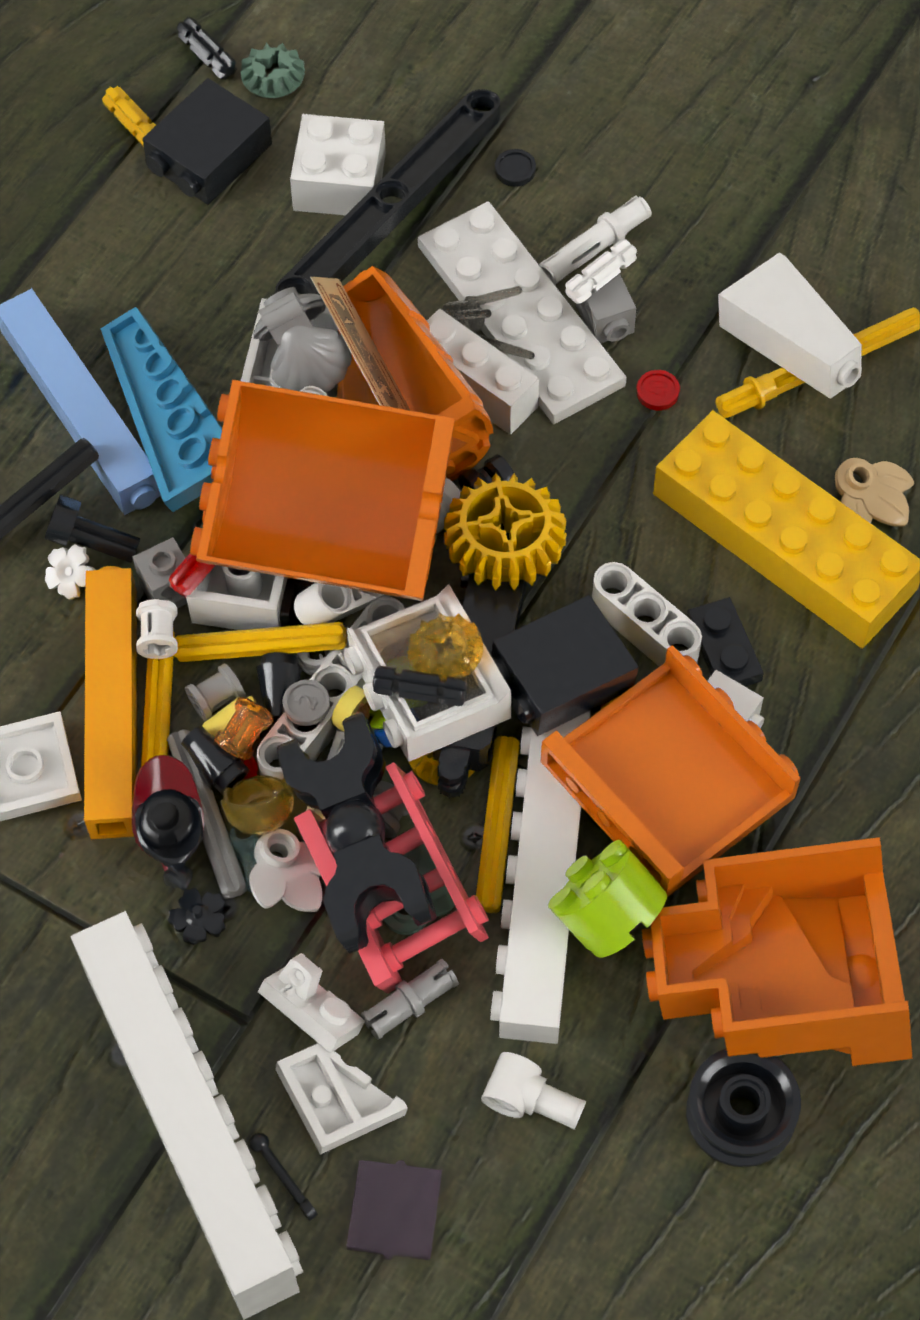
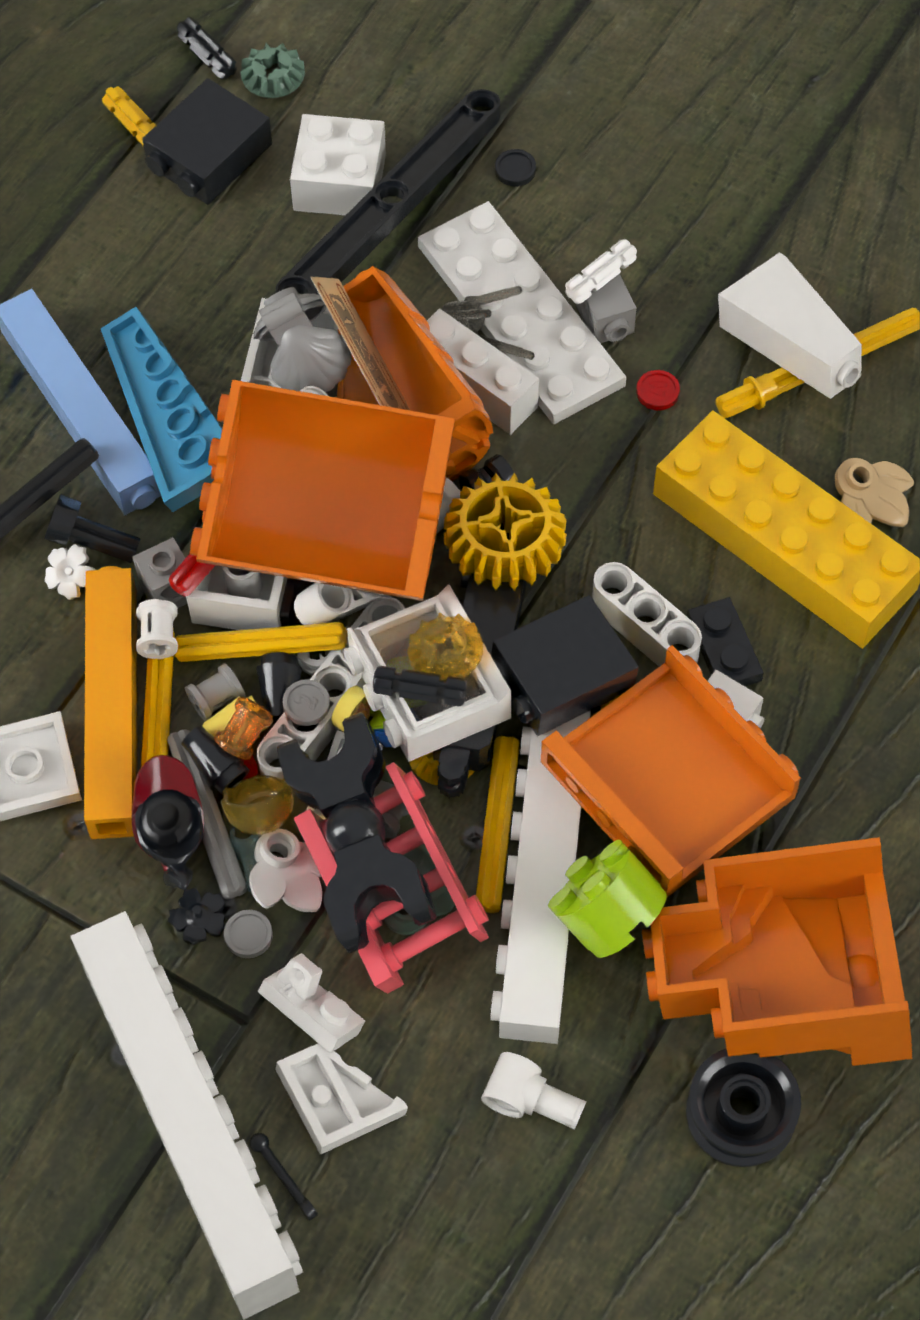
clear purple piece [347,1160,442,1260] -> none
light grey pin [361,959,459,1040] -> none
white pin [539,195,652,285] -> none
none -> light grey piece [224,910,273,958]

